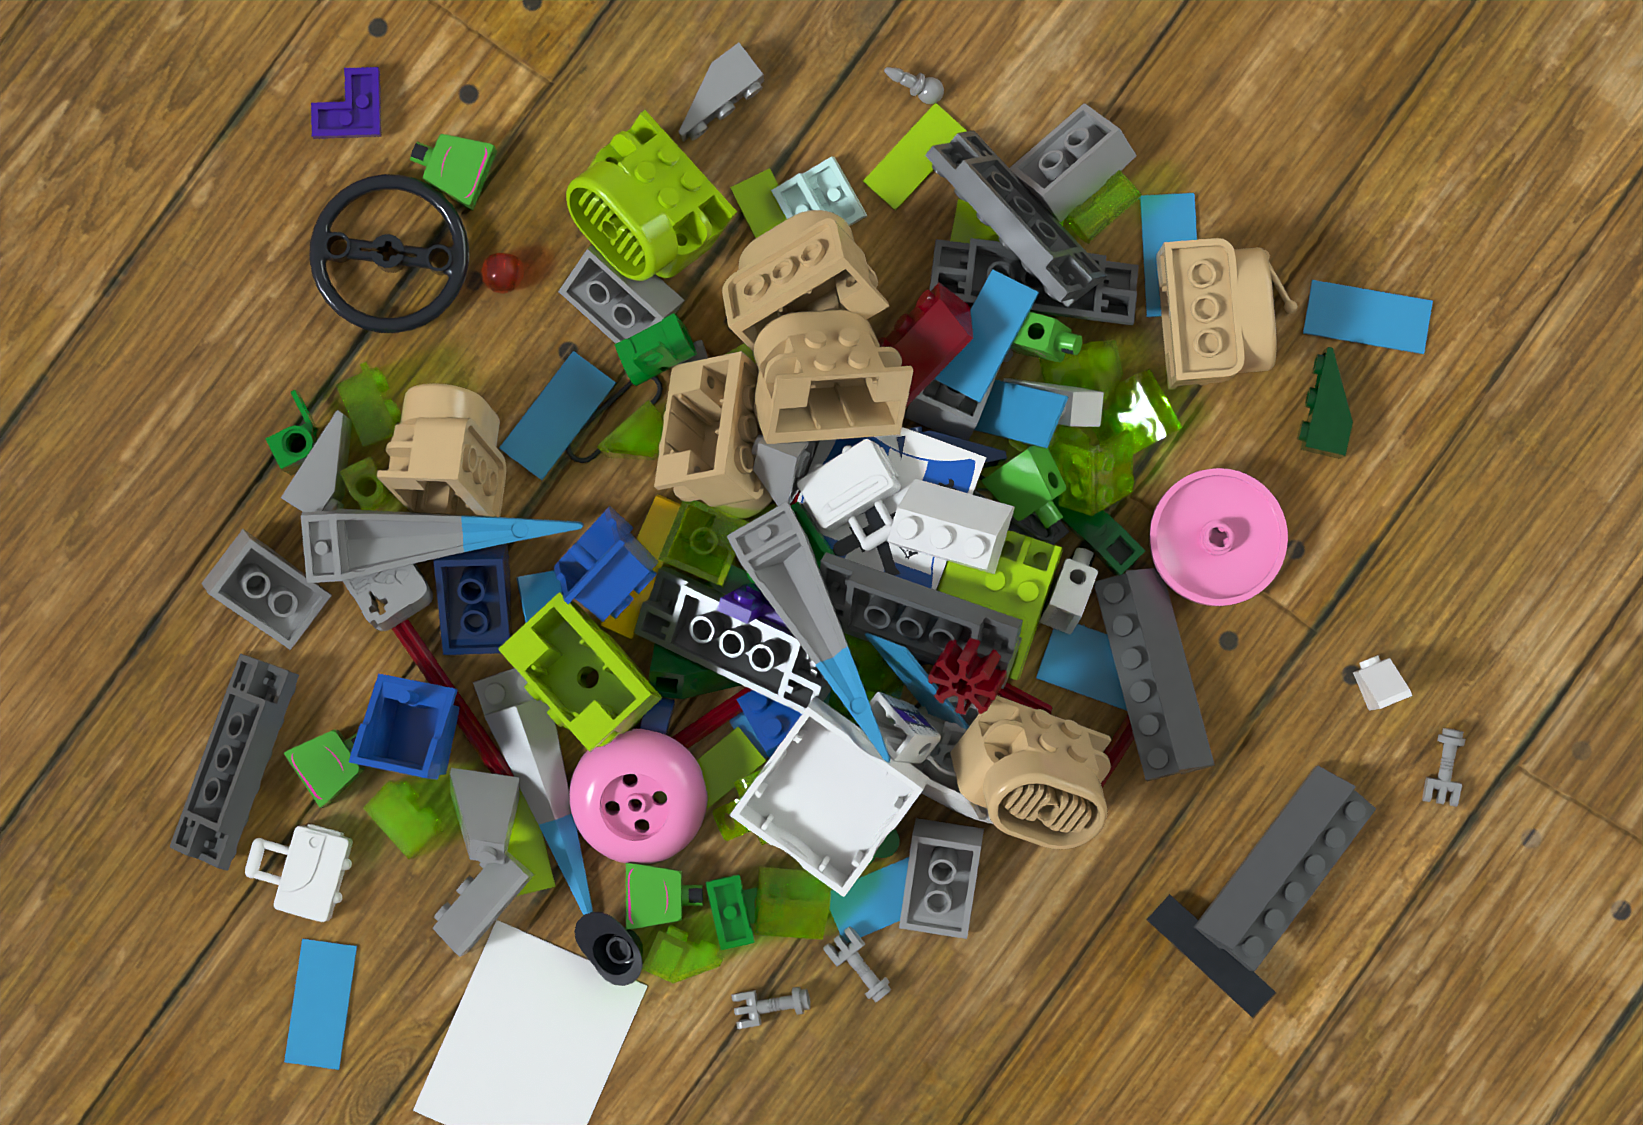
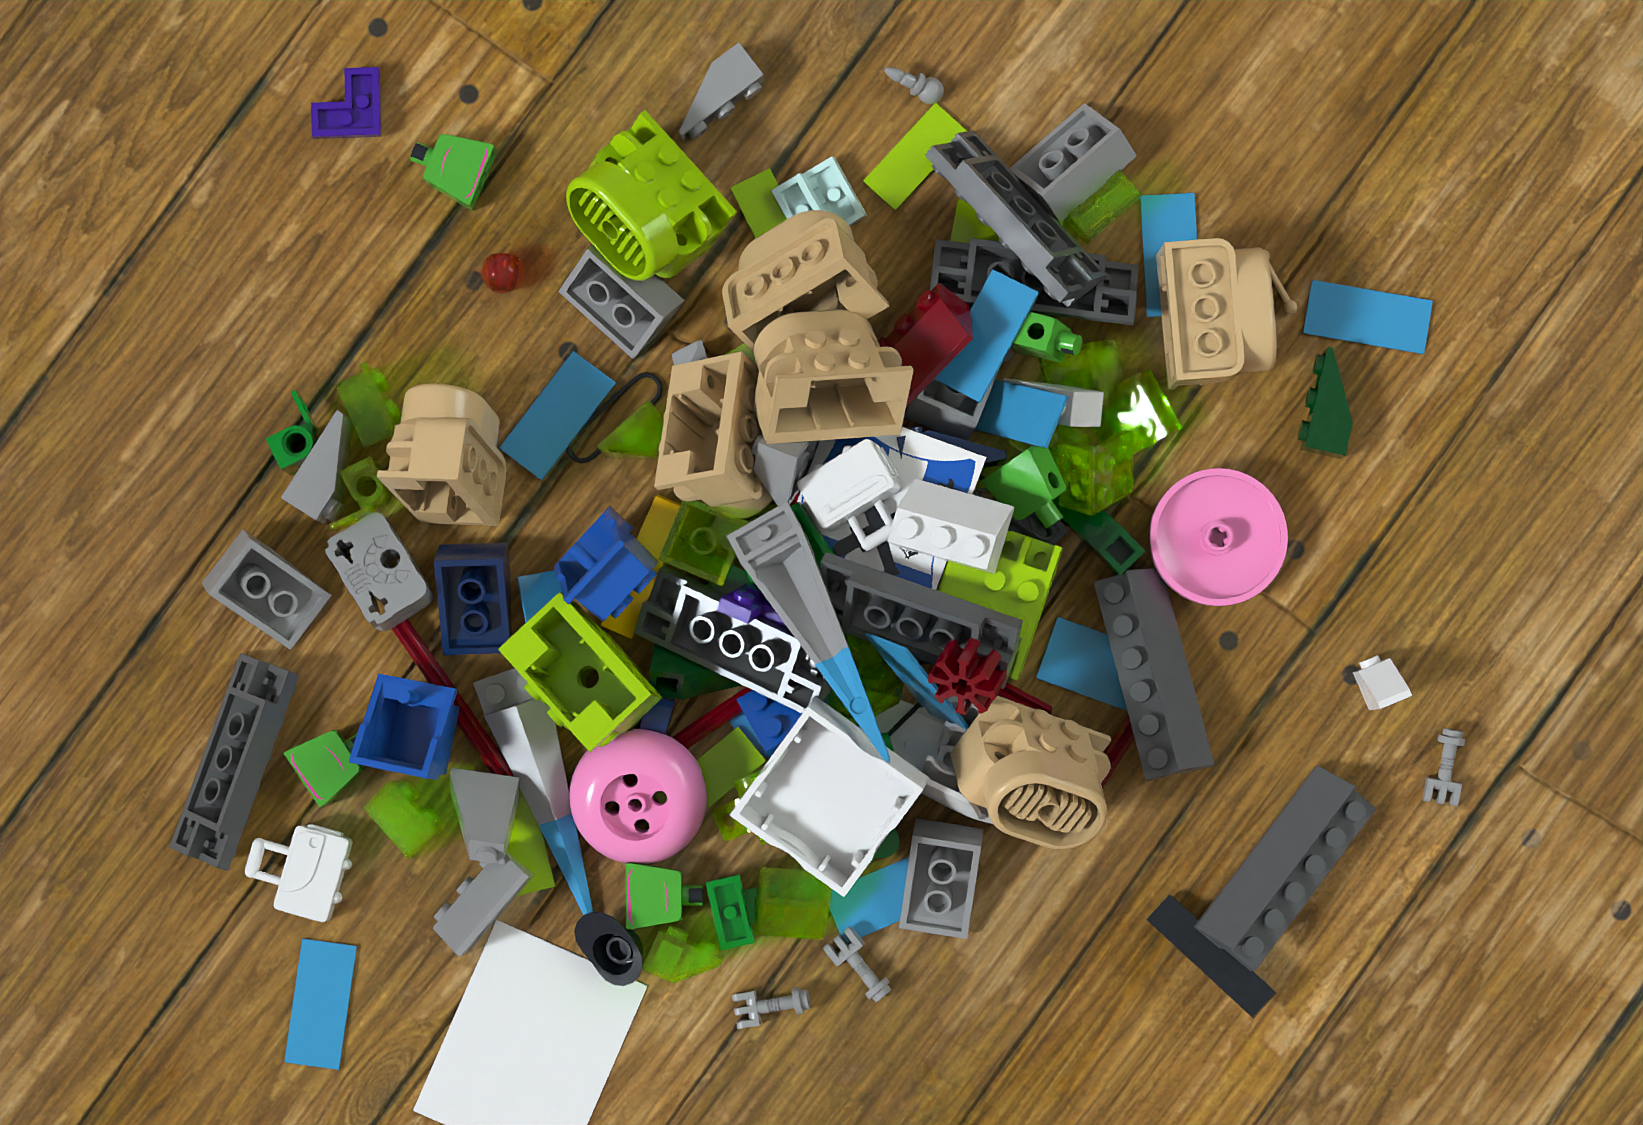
light grey plate [301,509,584,583] -> none
black piece [309,174,469,333] -> none
green piece [614,313,697,386] -> none
white torso [869,692,941,764] -> none
white torso [1039,548,1098,635] -> none

